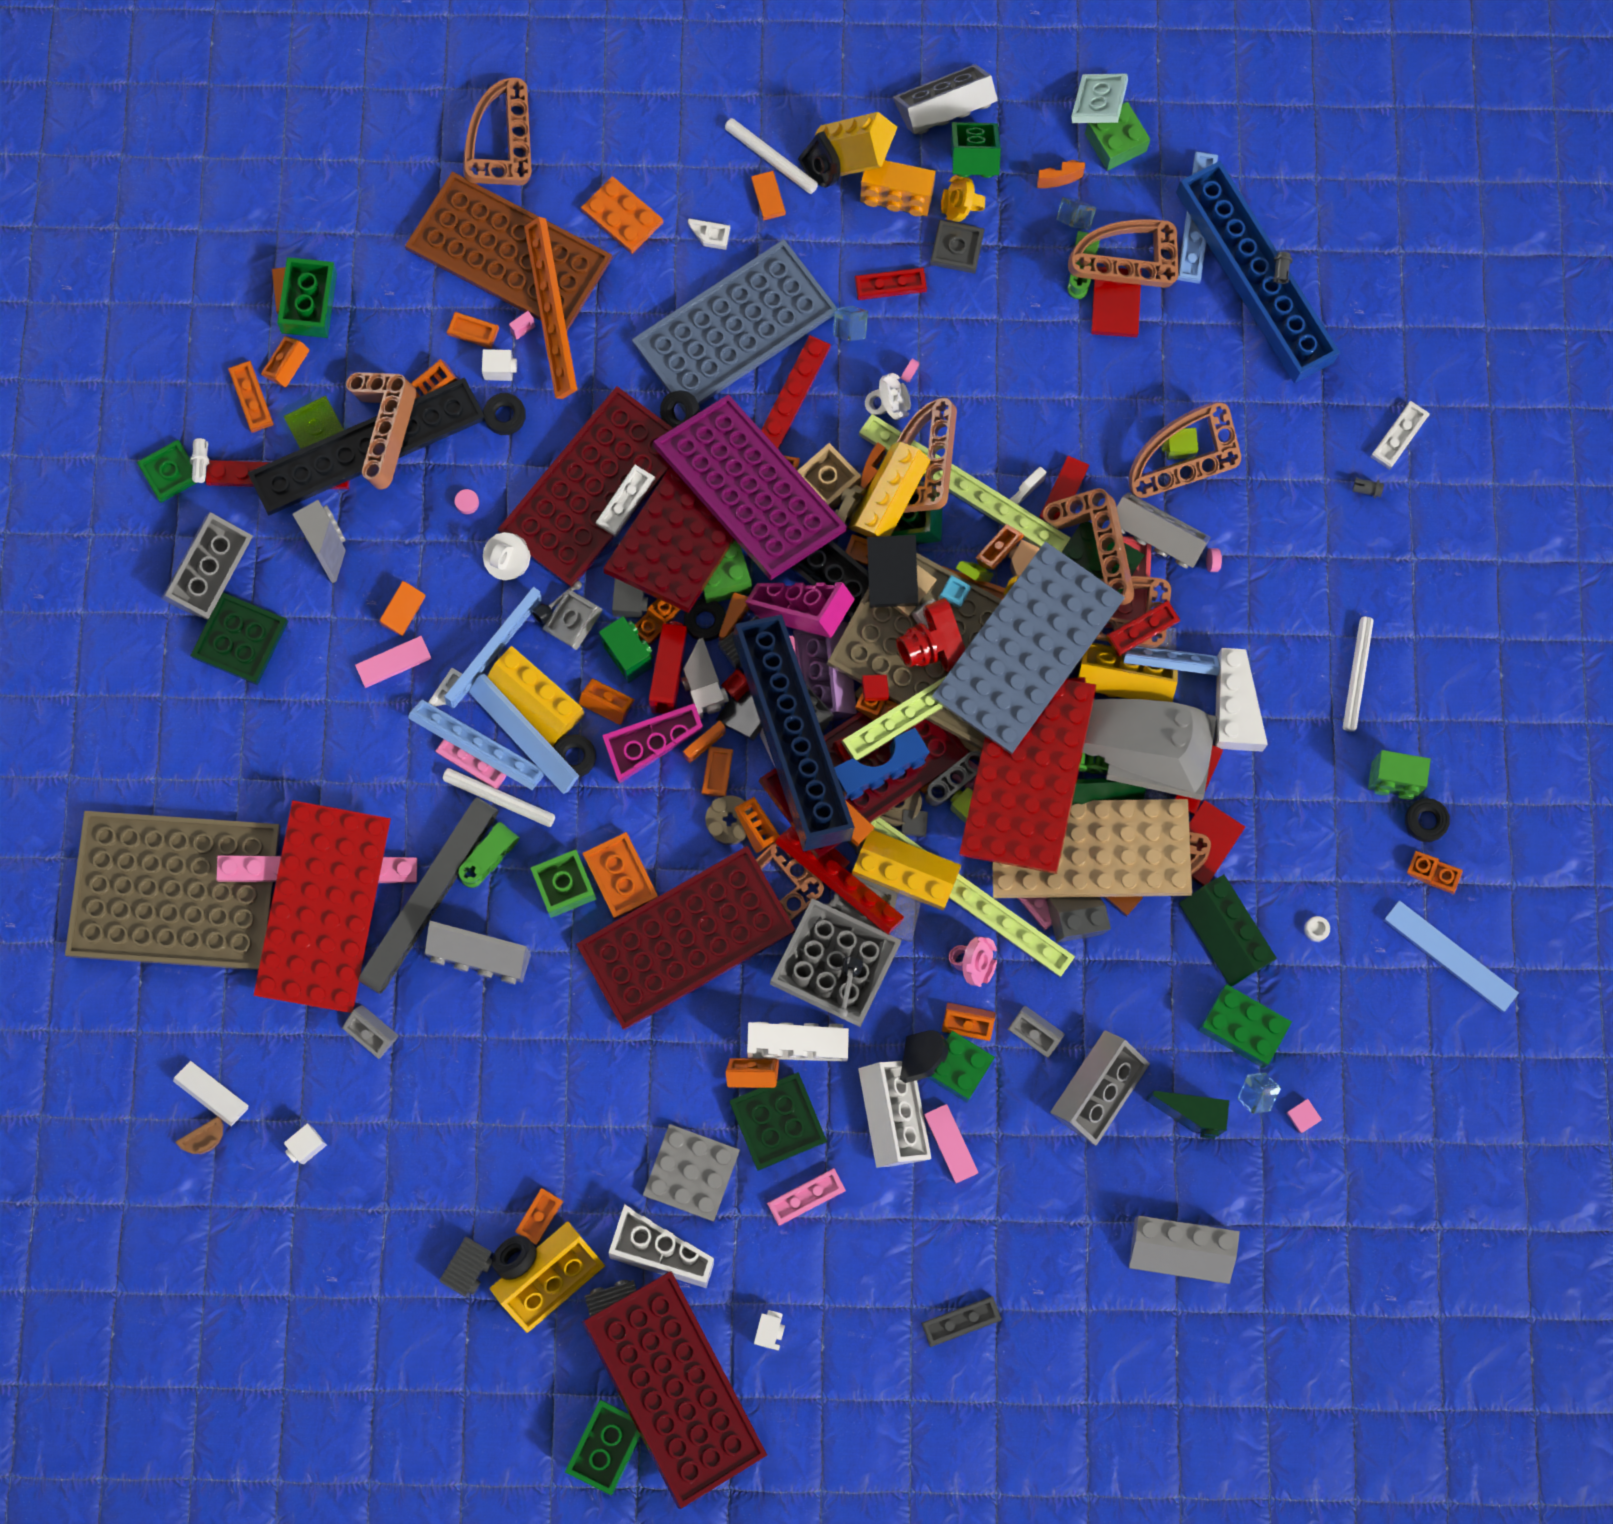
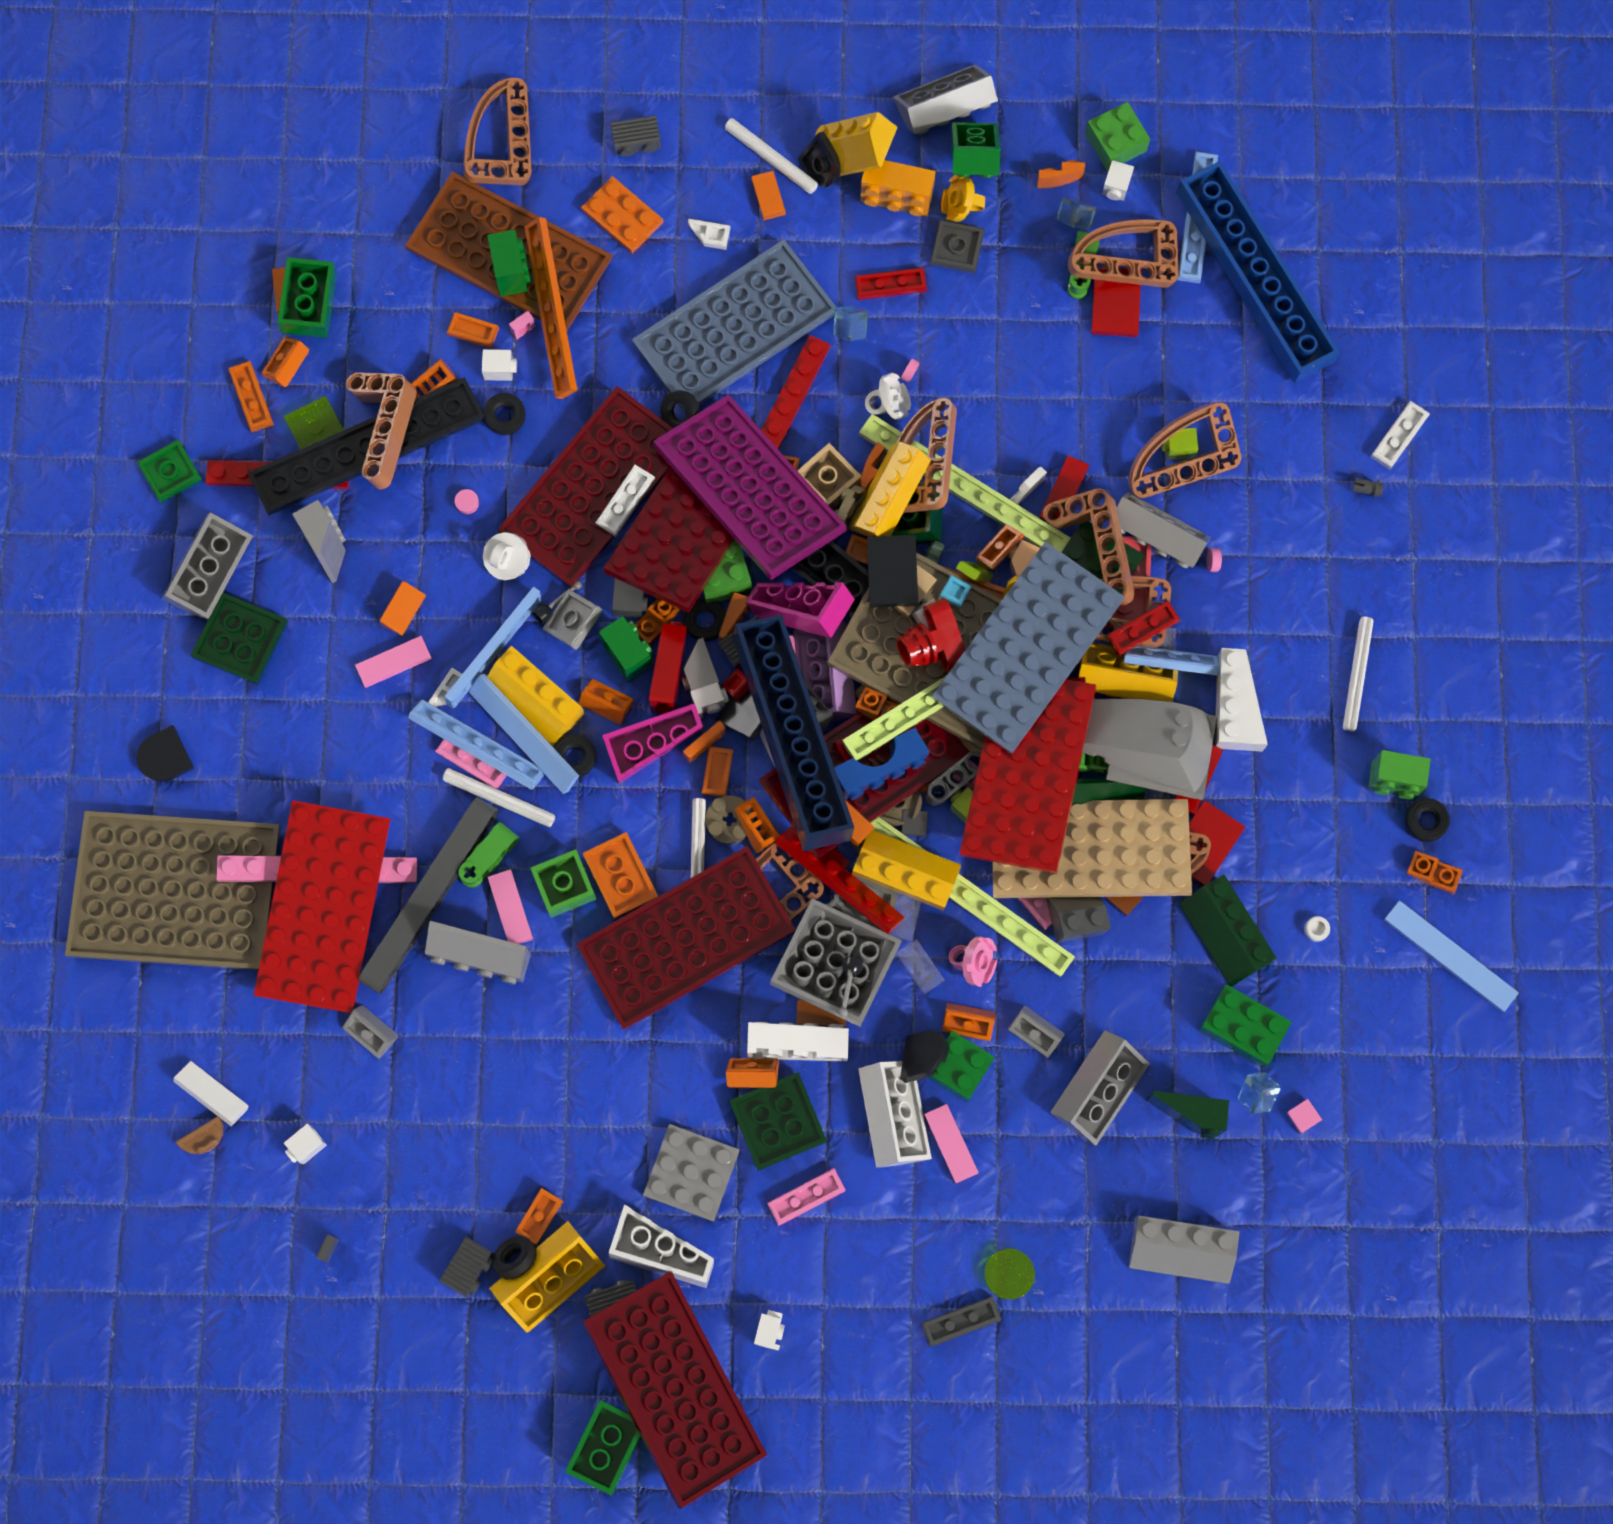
white axle [190,438,209,483] -> none
red tile [861,675,889,701] -> none
light aqua tile [1071,74,1128,123] -> none
dark grey pin [1273,252,1293,284] -> none
none -> black tile [137,725,195,782]
none -> dark grey tile [317,1235,340,1263]
none -> green brick [487,230,531,297]
none -> bright pink tile [488,869,533,944]
none -> dark grey brick [611,115,661,157]
none -> white axle [691,798,706,878]
none -> dark orange tile [796,1000,846,1028]
none -> clear plate [896,939,945,995]
none -> sand green tile [925,541,945,564]
none -> clear neon green tile [984,1248,1035,1300]
none -> white brick [1102,160,1134,201]

